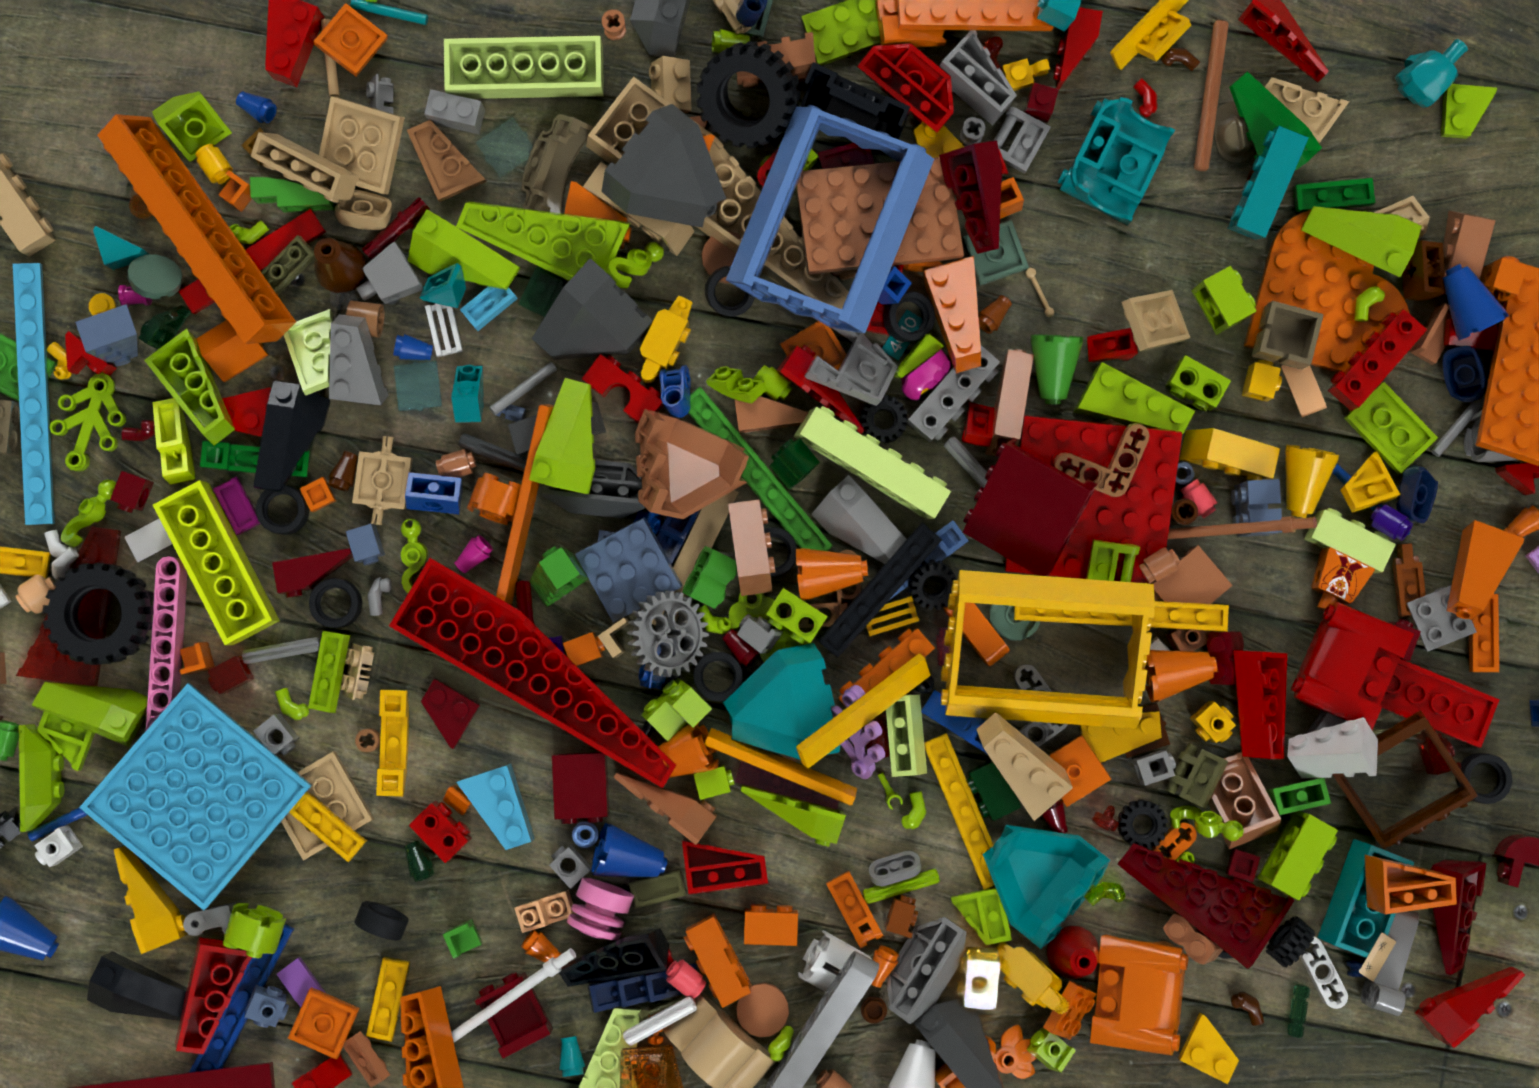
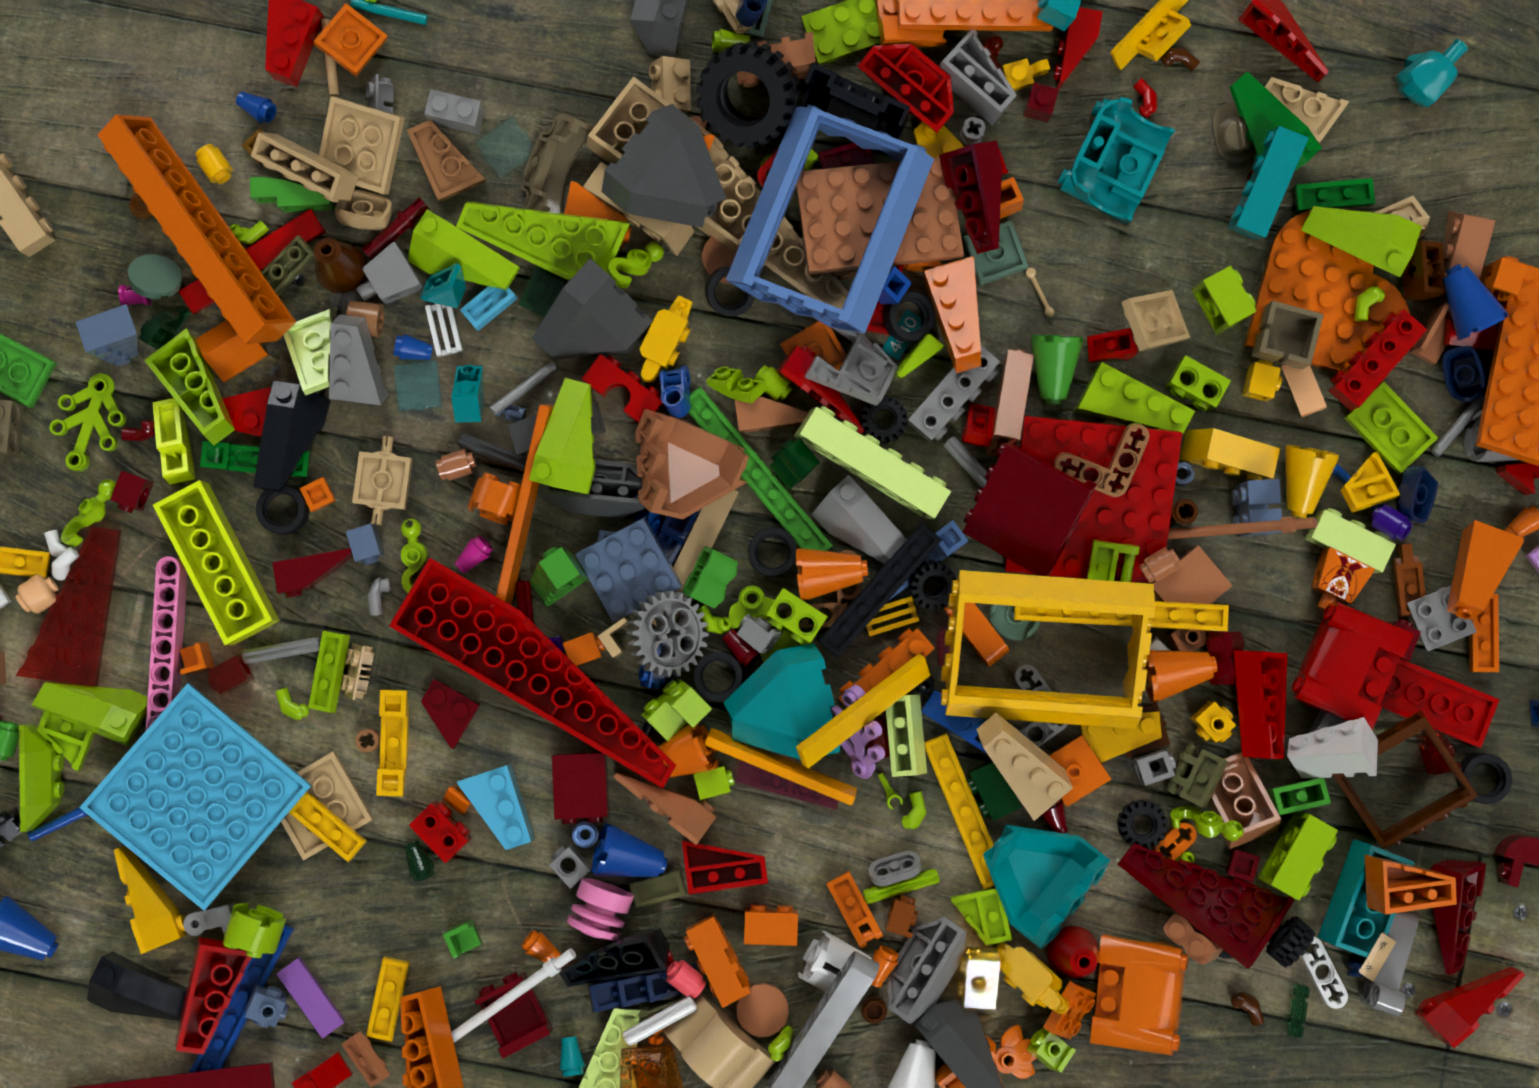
medium azure plate [13,263,55,525] -> none
white brick [34,825,83,867] -> none
black tyre [42,563,154,665] -> none
yellow arm [47,342,73,380] -> none
red slope [65,331,117,376] -> none
yellow plate [89,293,116,316] -> none
teal slope [93,226,150,270] -> none
white sticker [125,519,172,562] -> none
lime slope [152,91,232,162] -> none
magenta tile [213,477,261,535] -> none
orange panel [218,170,252,212] -> none
light grey brick [253,714,300,756] -> none
orange plate [288,987,360,1060] -> none
black tyre [309,578,363,628] -> none
reddish brown cone [328,451,358,492] -> none
black tyre [354,901,409,941] -> none
blue brick [405,472,463,515] -> none
yellowish green brick [444,36,604,99] -> none
light nougat slope [514,889,576,933] -> none
nougat bush [602,10,626,40] -> none
nougat wedge [728,499,775,596] -> none
lime wedge [741,784,846,847] -> none
dark pink piece [901,349,951,401] -> none
dark orange cone [978,295,1012,334] -> none
light grey plate [993,106,1051,174] -> none
clear neon green arm [1084,882,1126,906] -> none
clear red tile [1092,805,1119,832] -> none
yellow wing [1178,1013,1239,1084] -> none
coral brick [1180,479,1218,519] -> none
nougat axle [1194,20,1229,171] -> none
lime wing [1441,84,1497,139] -> none

